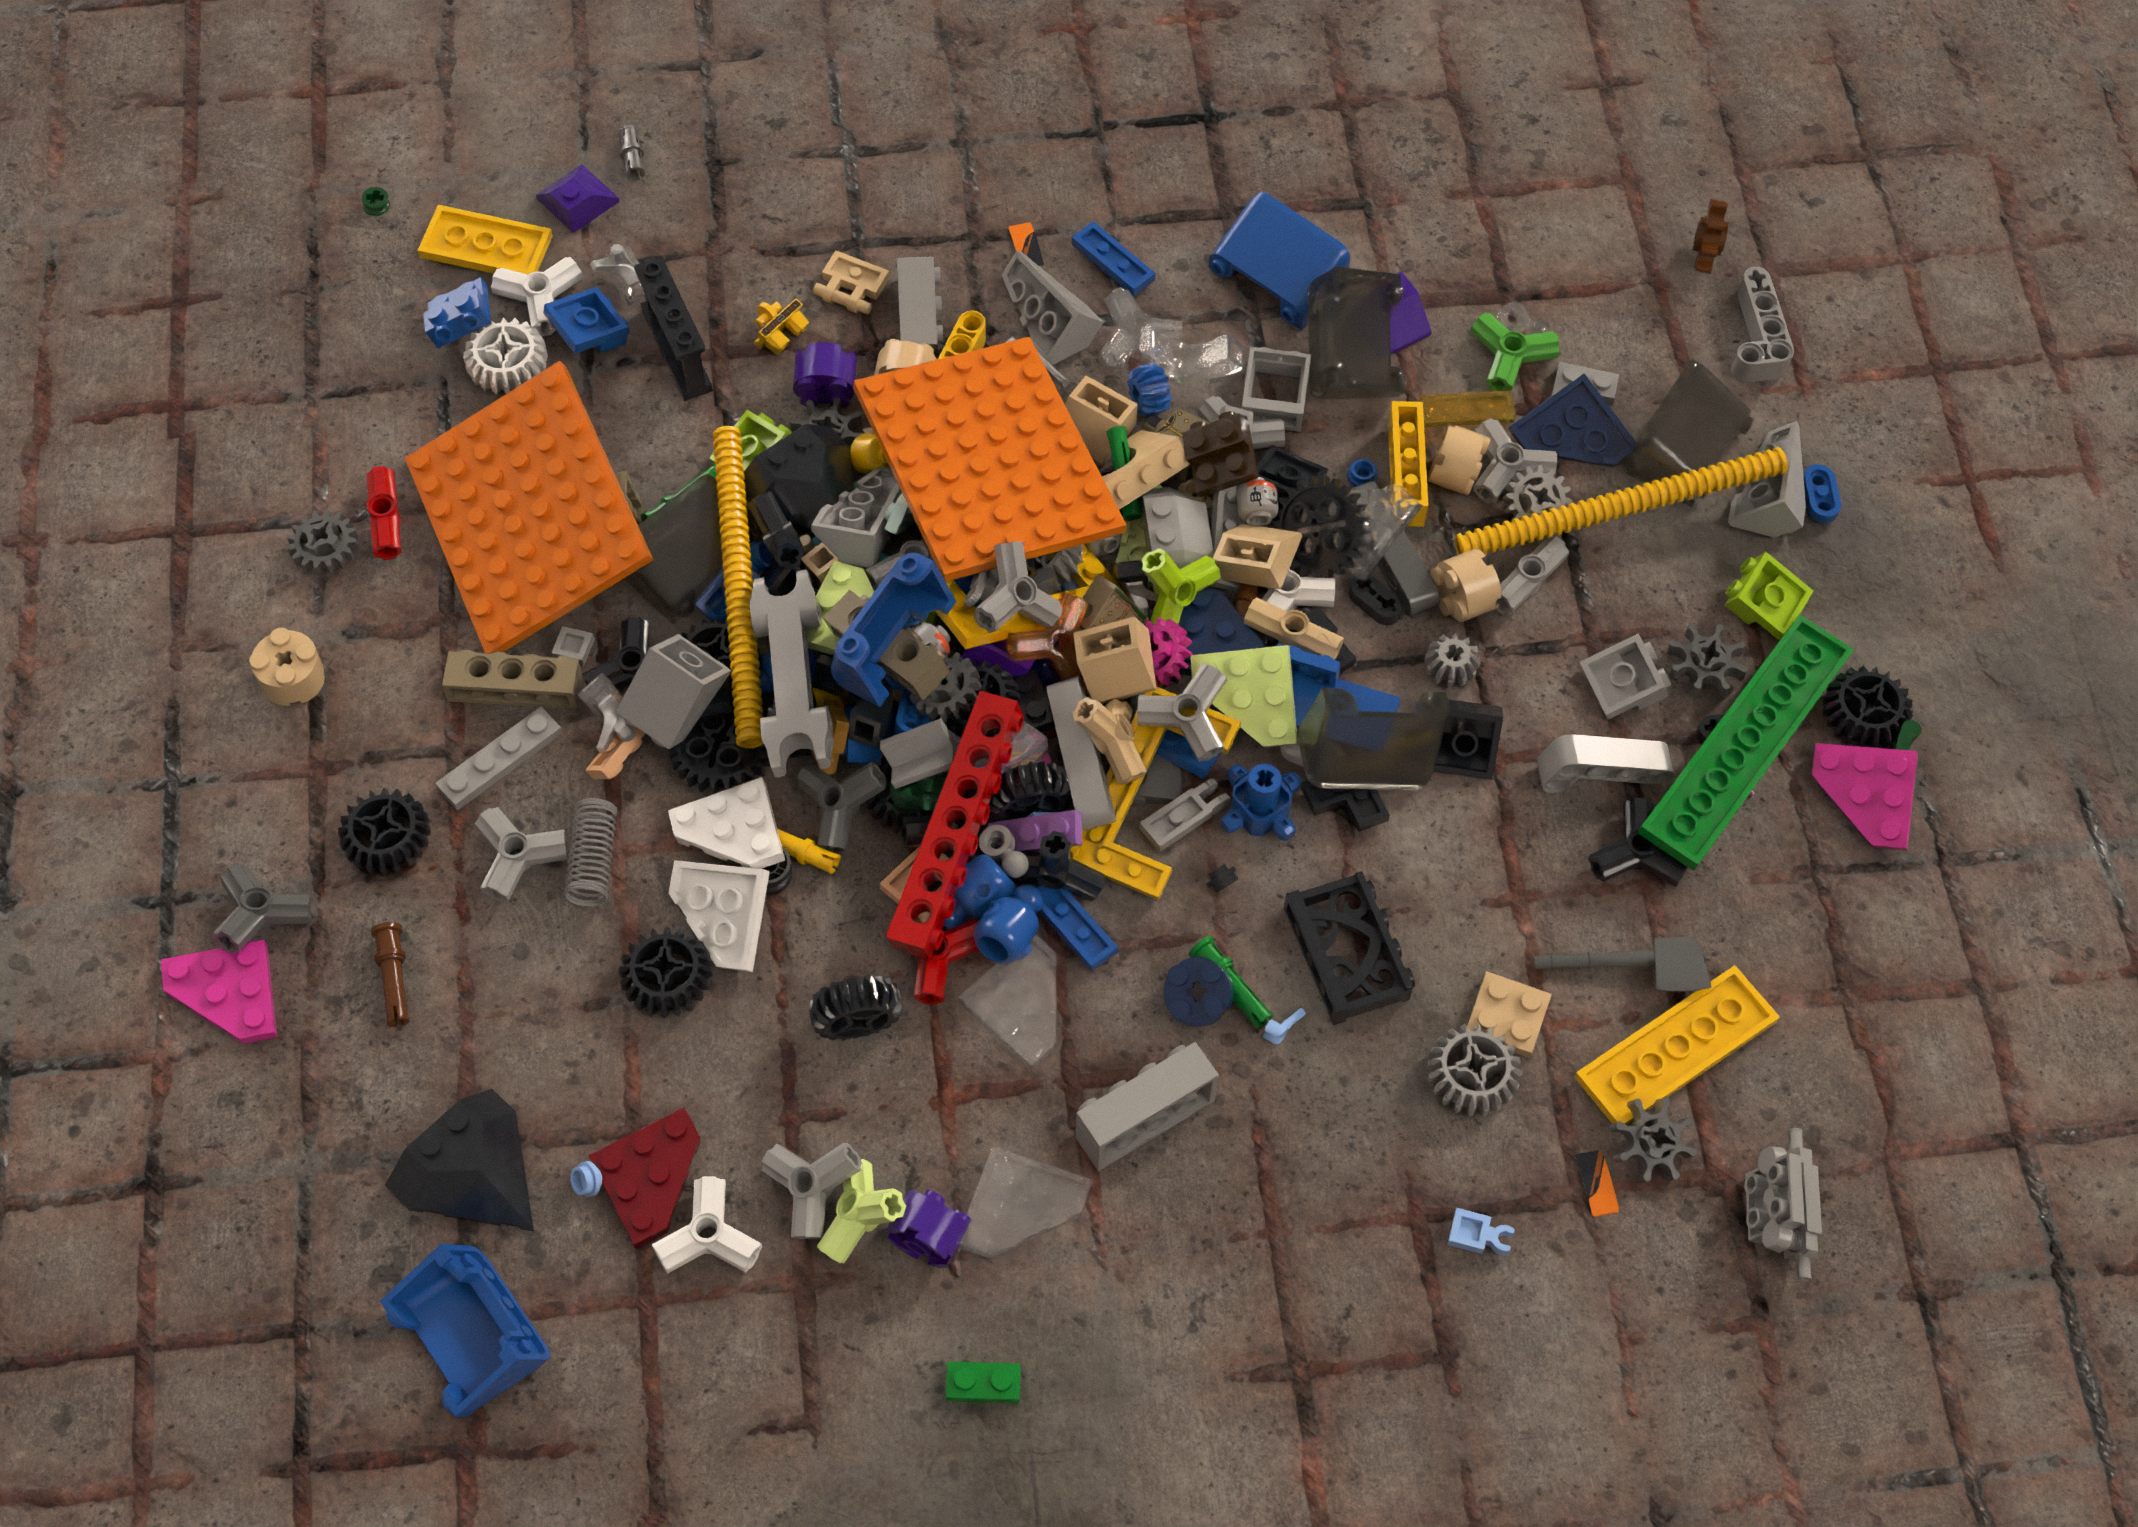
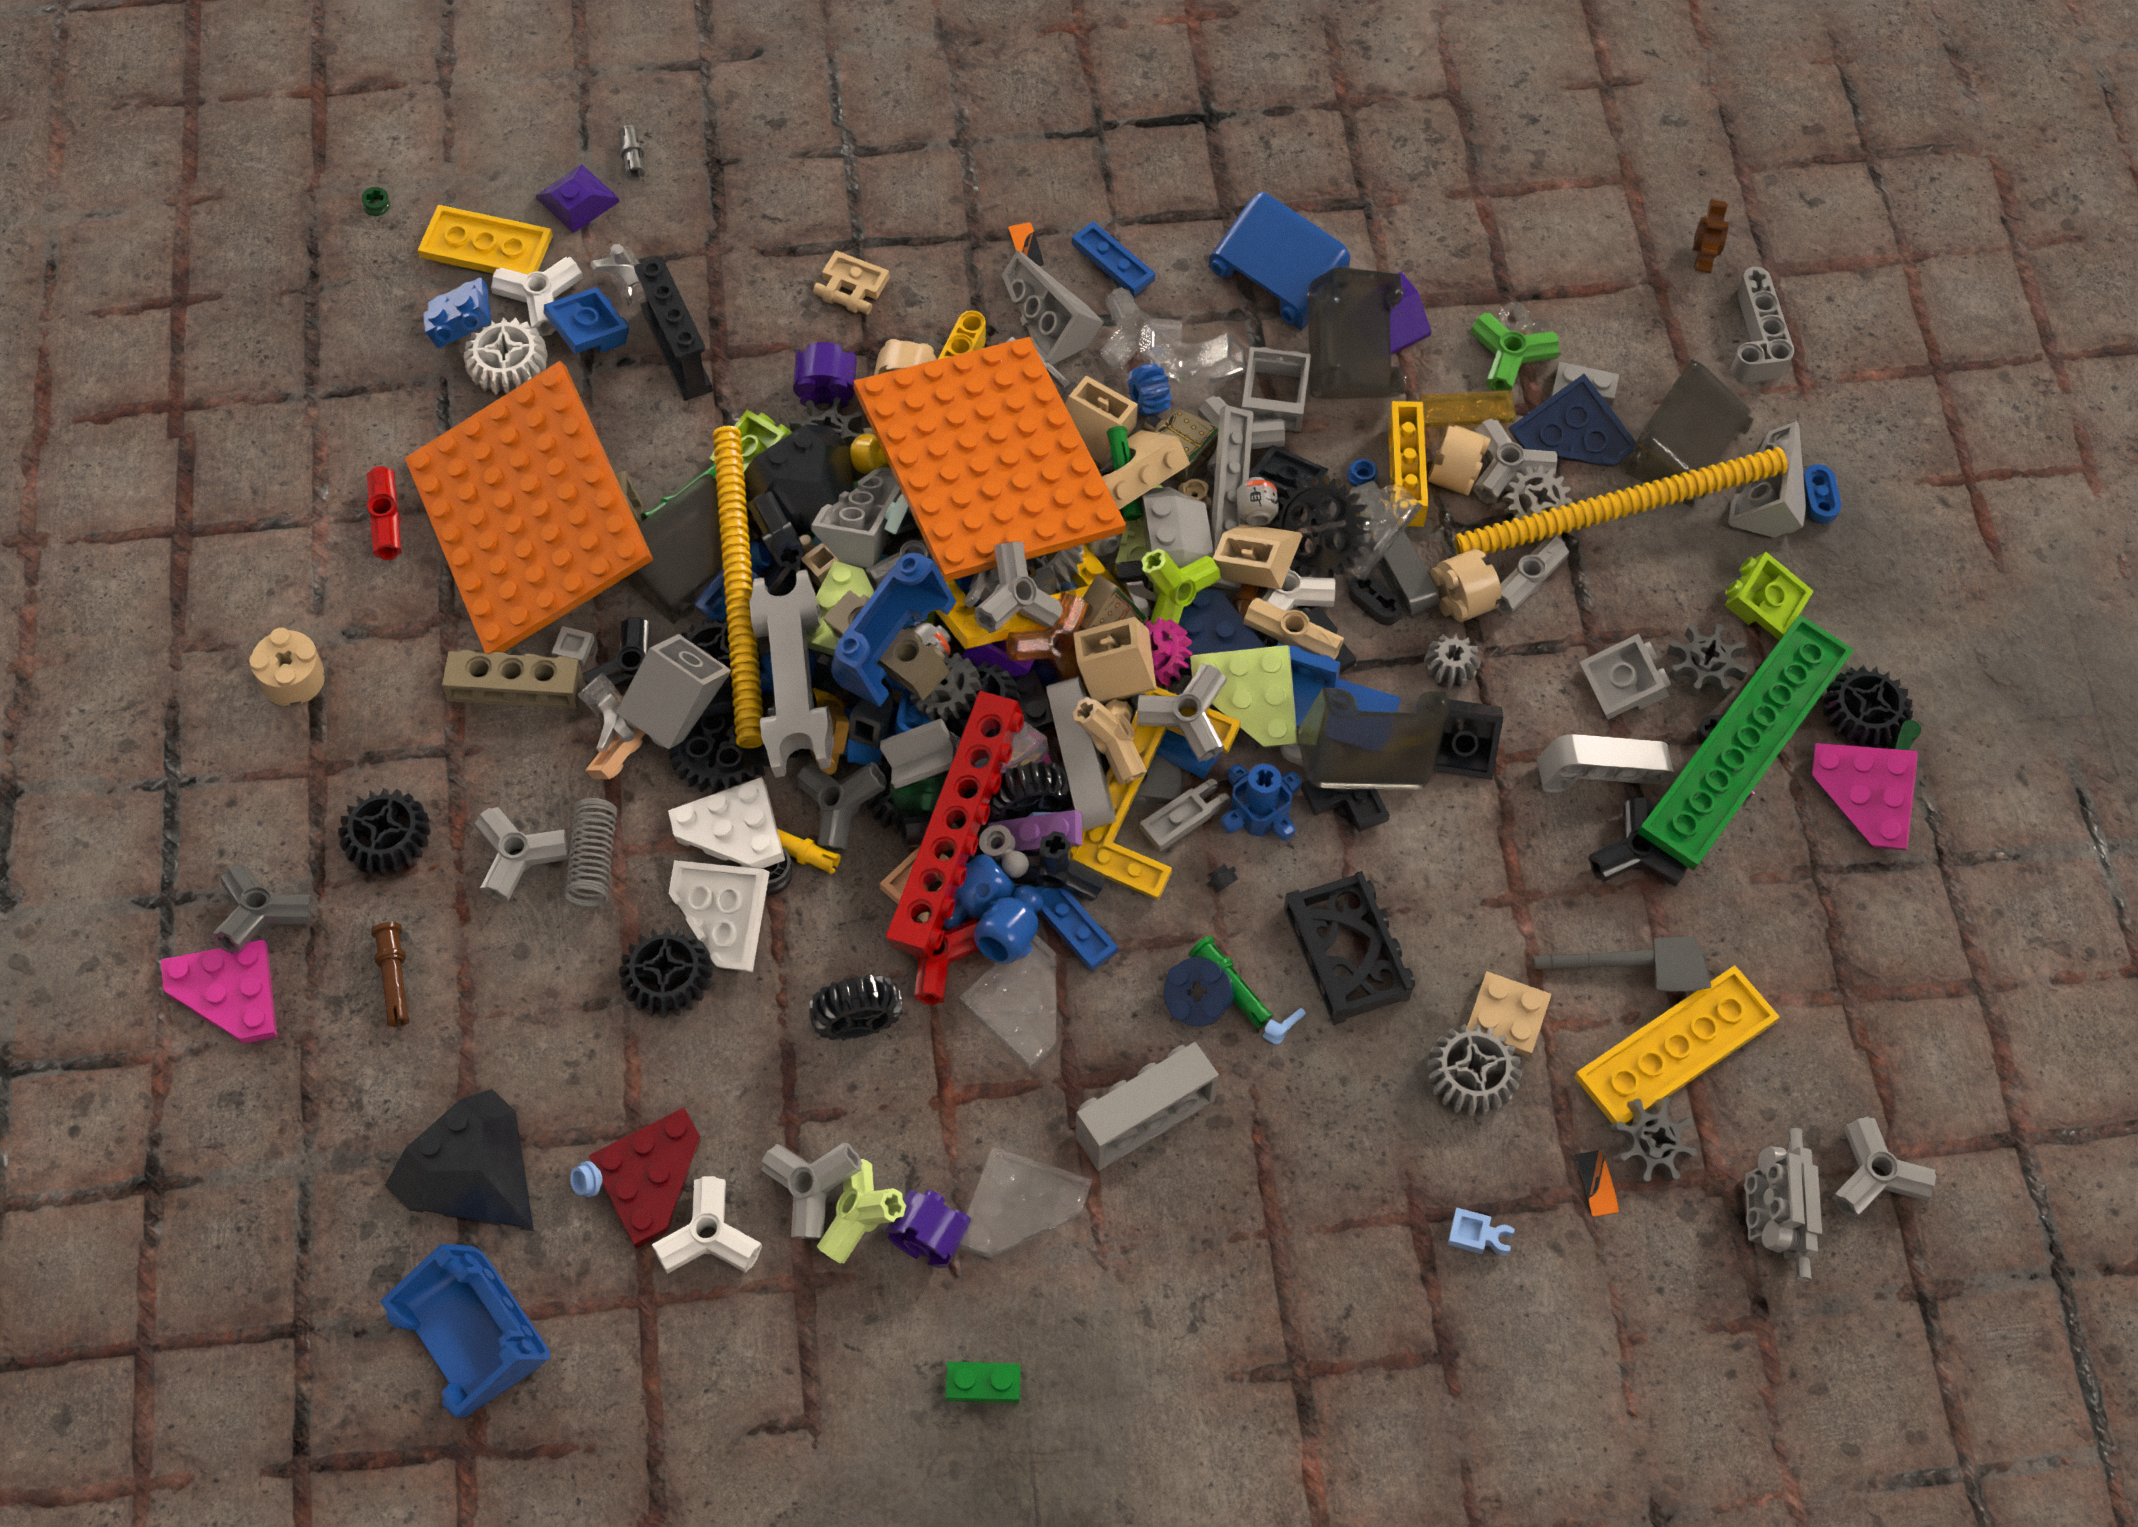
dark grey gear [287,510,359,576] -> none
light grey plate [435,706,563,811] -> none
yellow hips [754,298,809,355] -> none
light grey wedge [897,257,943,354] -> none
dark brown plate [1182,411,1258,498] -> none
none -> light grey piece [1832,1116,1936,1219]

